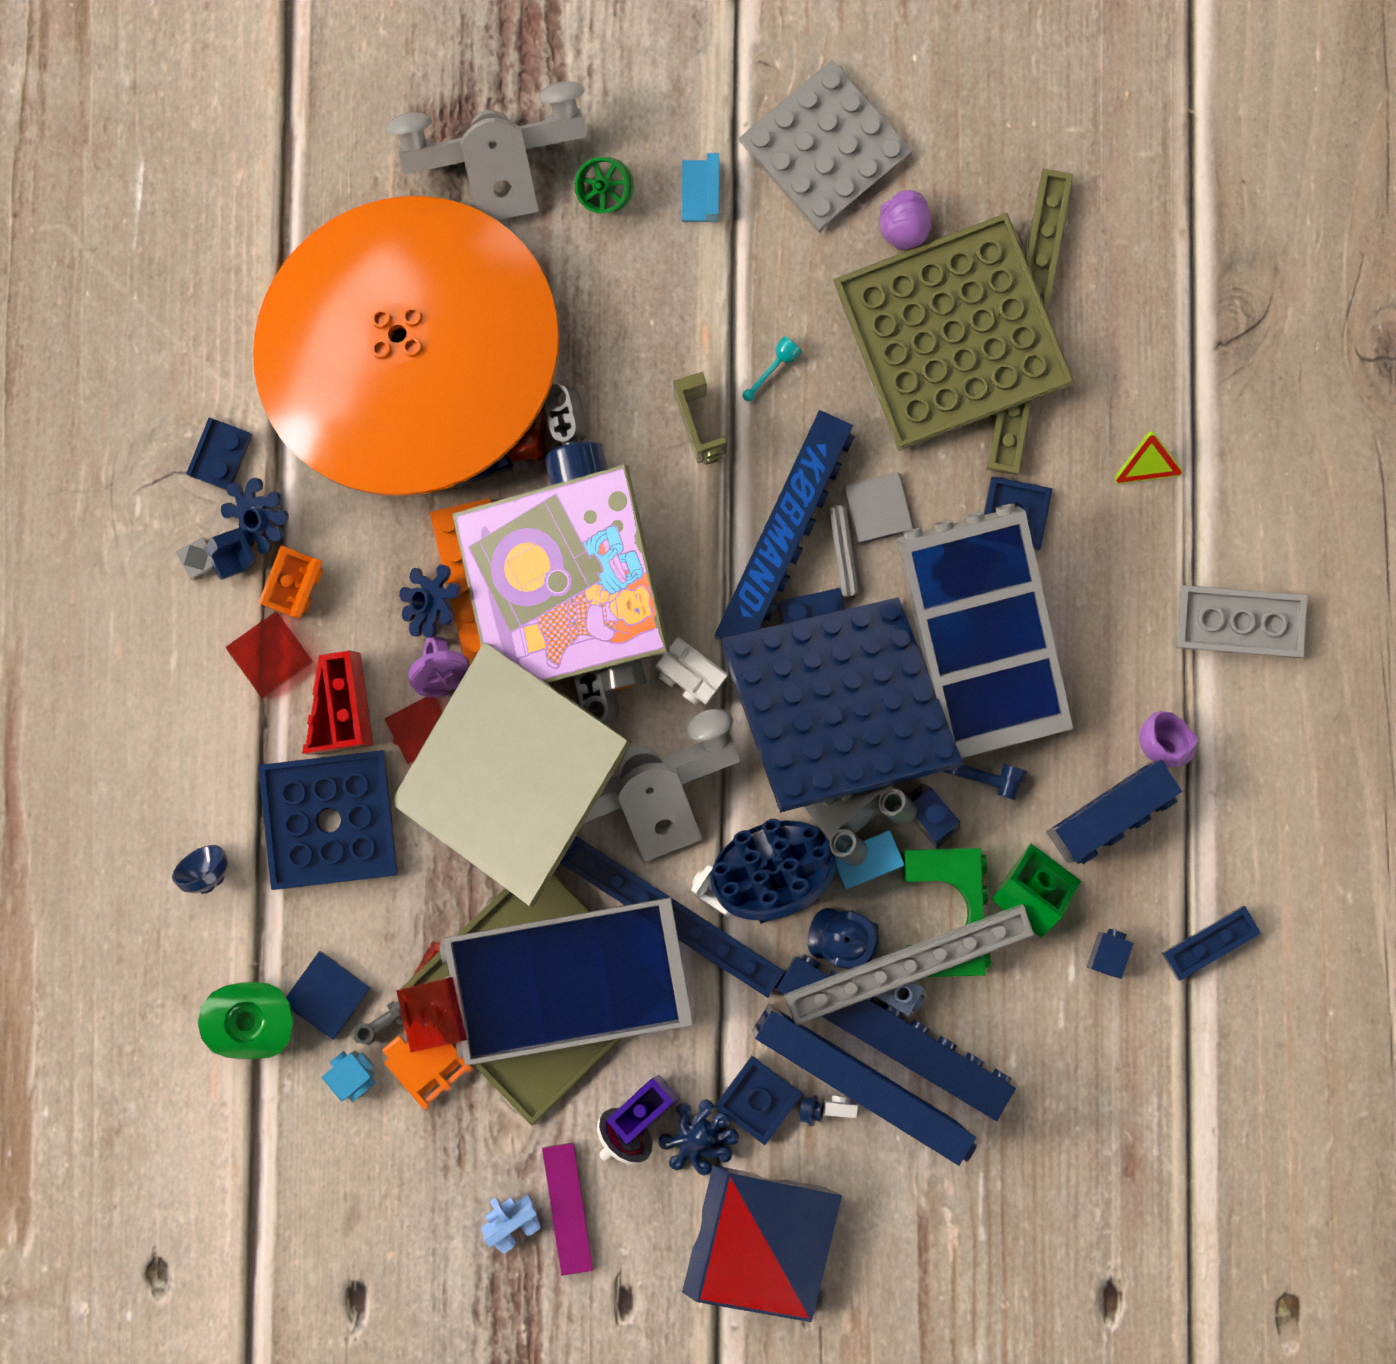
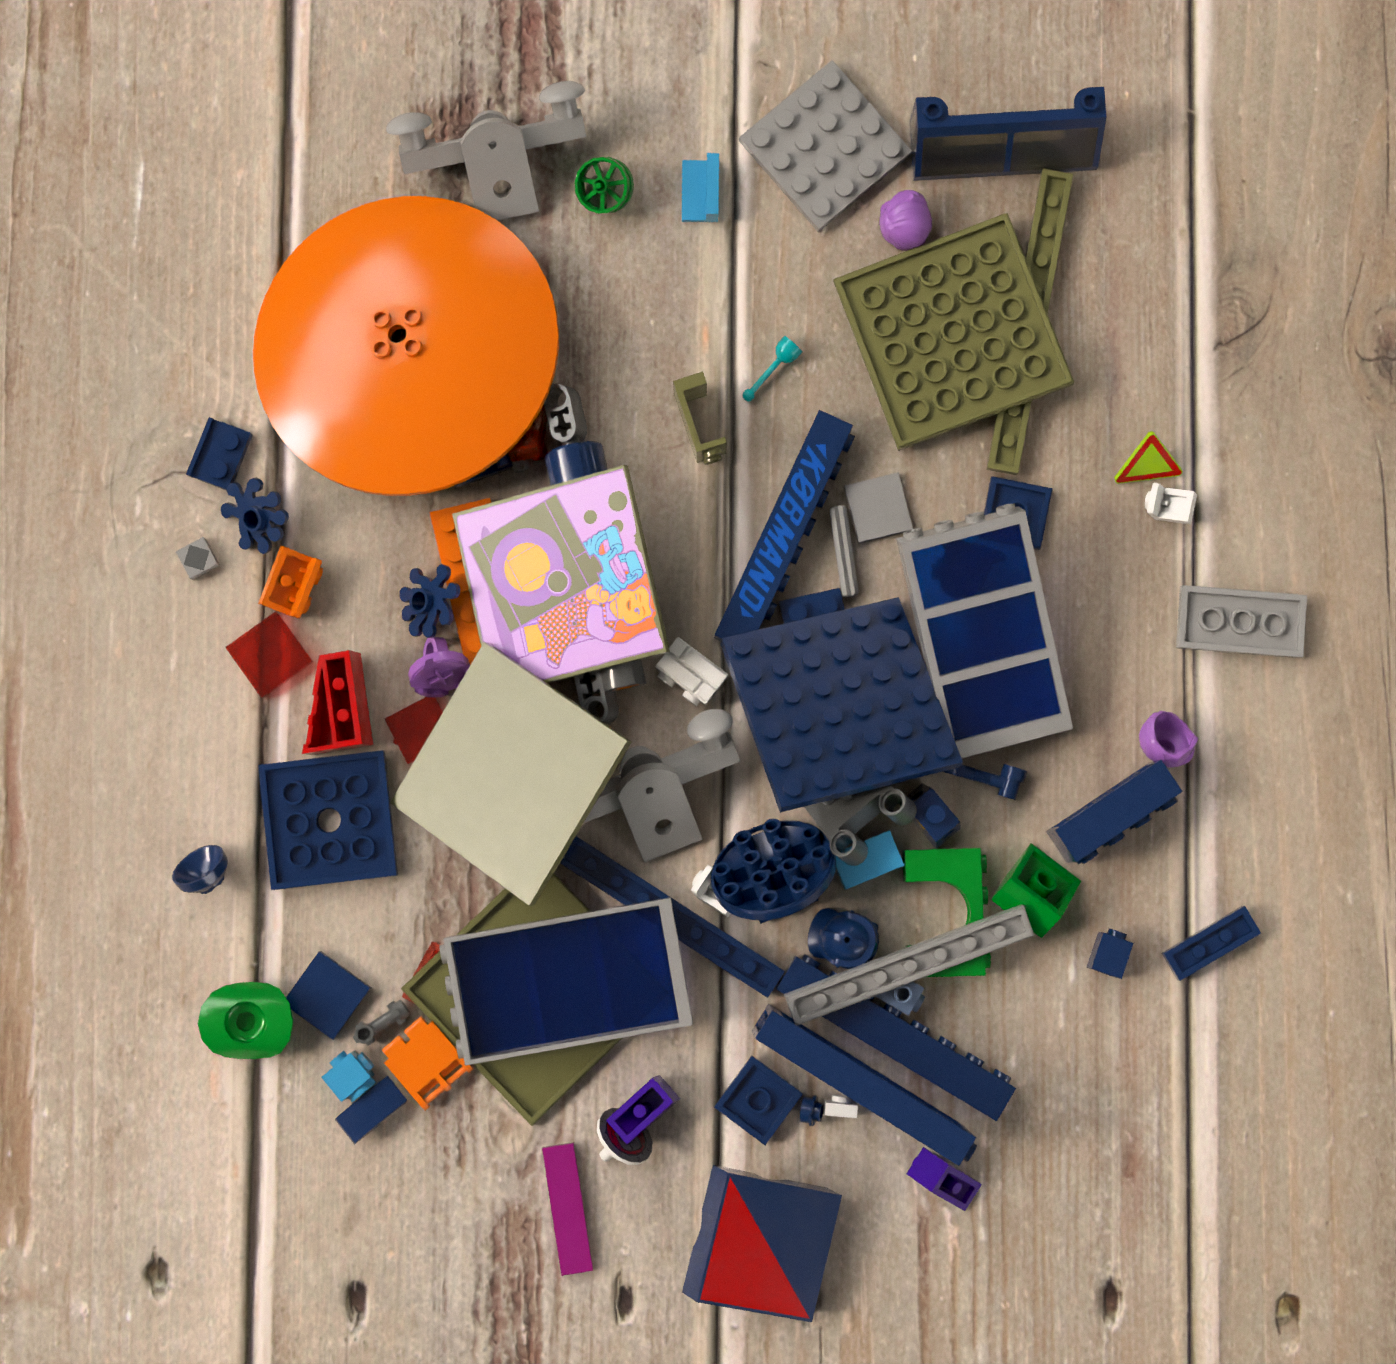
dark blue panel [204,527,256,580] -> none
clear red tile [396,977,467,1053] -> none
light blue hips [481,1194,541,1254] -> none
dark blue animal [658,1099,739,1176] -> none
none -> dark blue slope [335,1076,407,1145]
none -> dark purple slope [906,1147,982,1211]
none -> windscreen [909,87,1107,181]
none -> white bracket [1145,483,1197,524]

